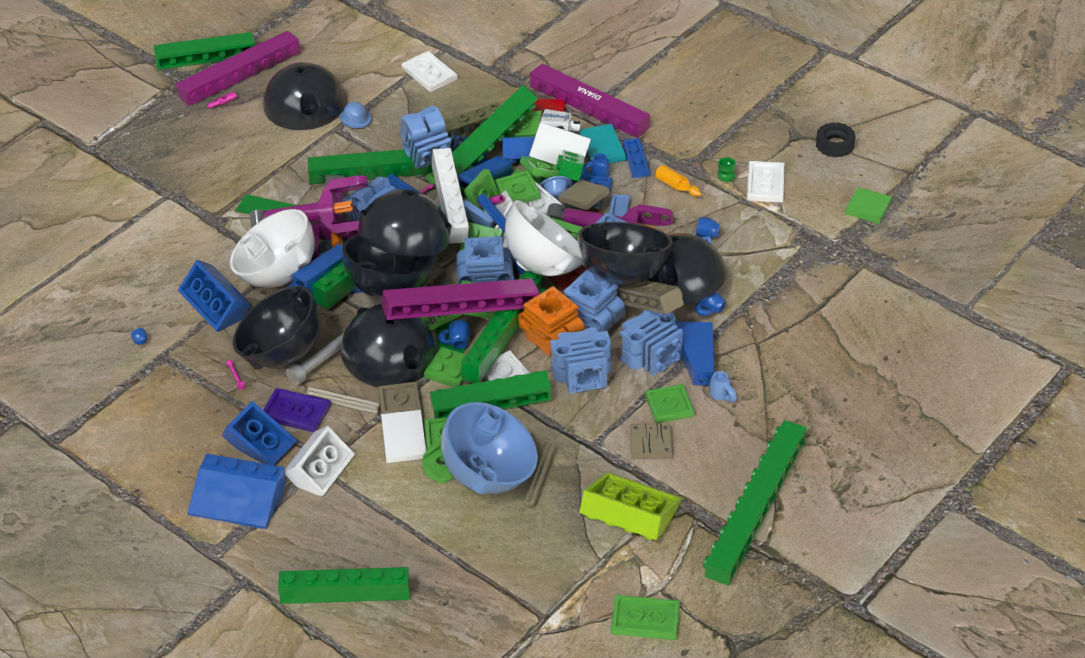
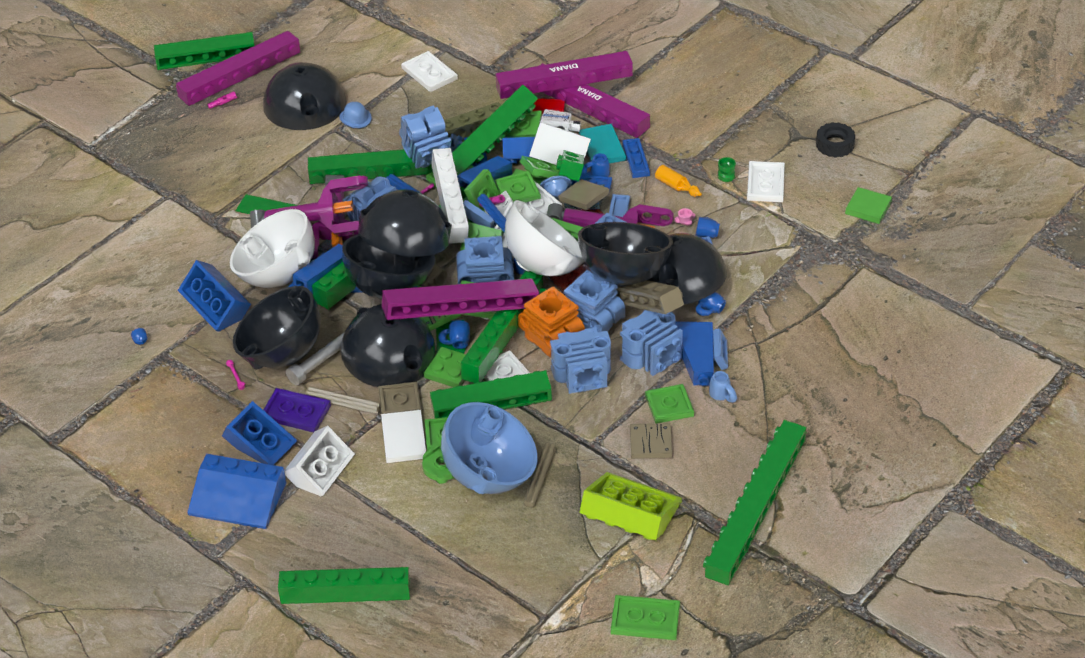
none -> magenta brick [495,51,633,99]
none -> bright pink plate [675,208,695,225]
none -> medium blue tile [713,328,728,370]

